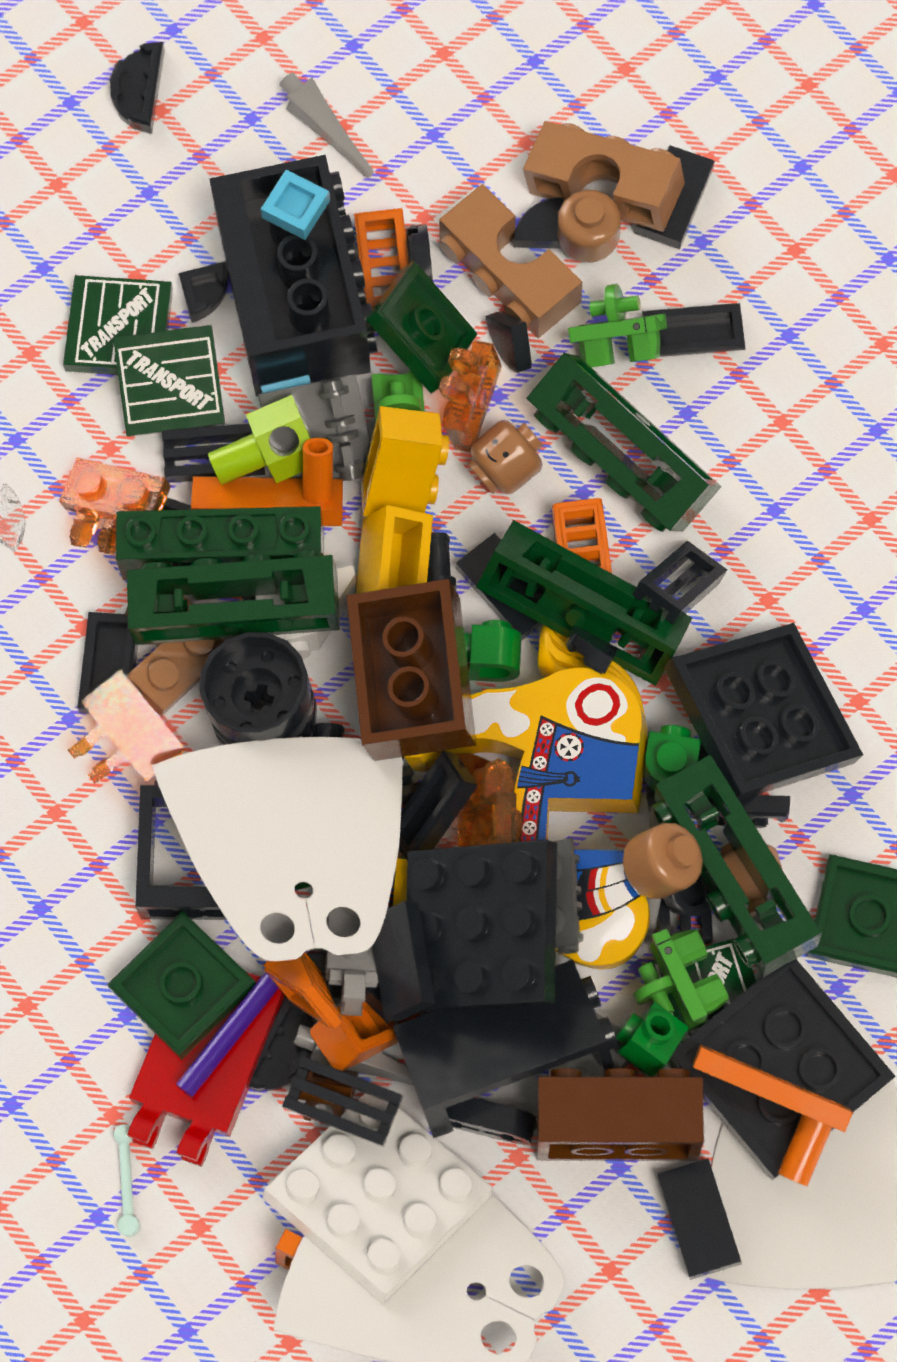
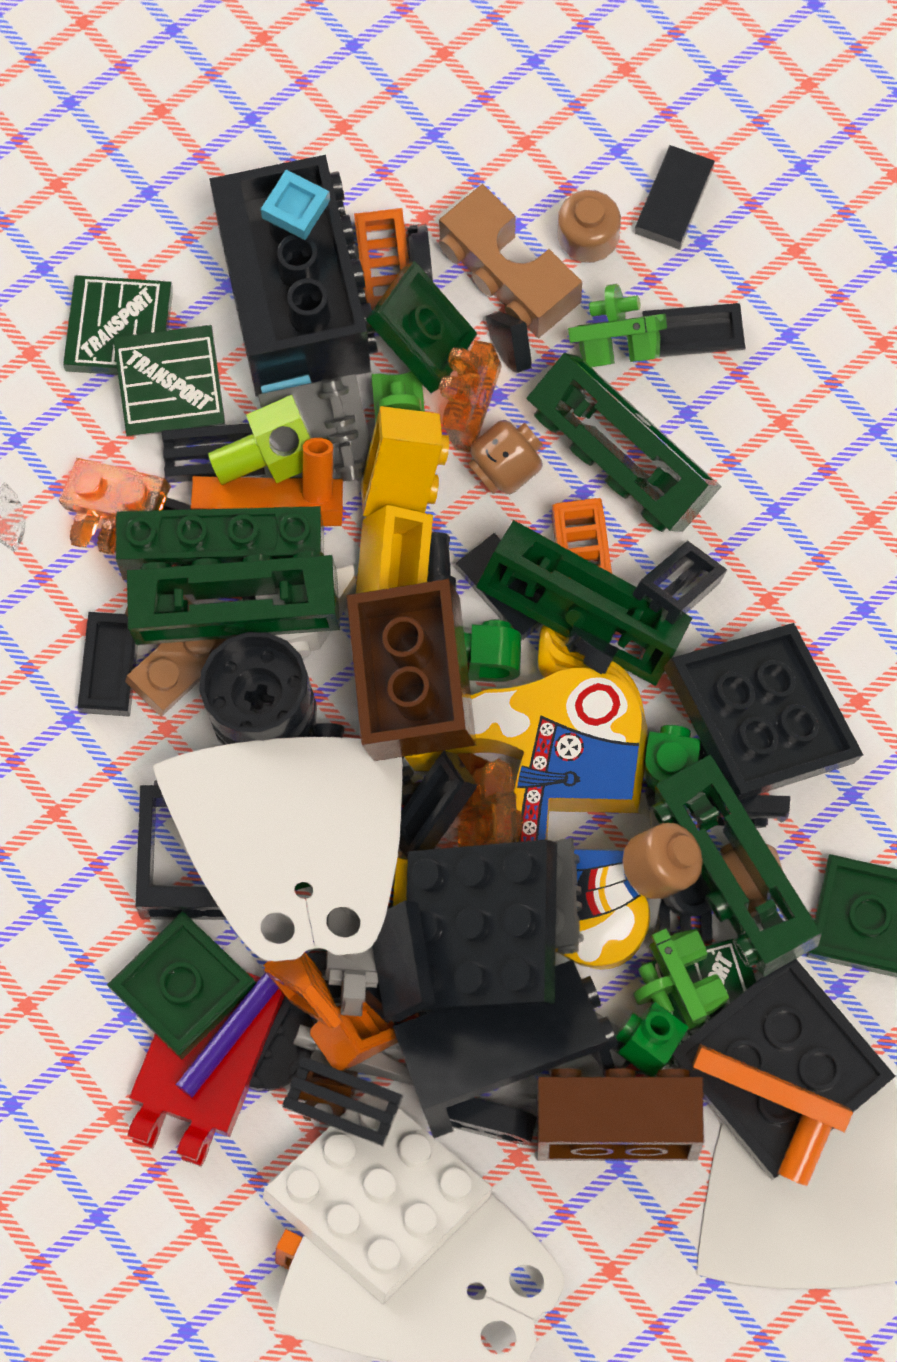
clear orange hinge [67,669,186,784] -> none
black tile [110,42,165,134] -> none
light aqua hinge [113,1124,140,1237] -> none
black tile [178,261,228,323] -> none
light grey piece [280,73,374,177] -> none
black tile [514,197,564,249] -> none
medium nougat arch [523,121,685,232] -> none
black tile [657,1158,742,1280] -> none

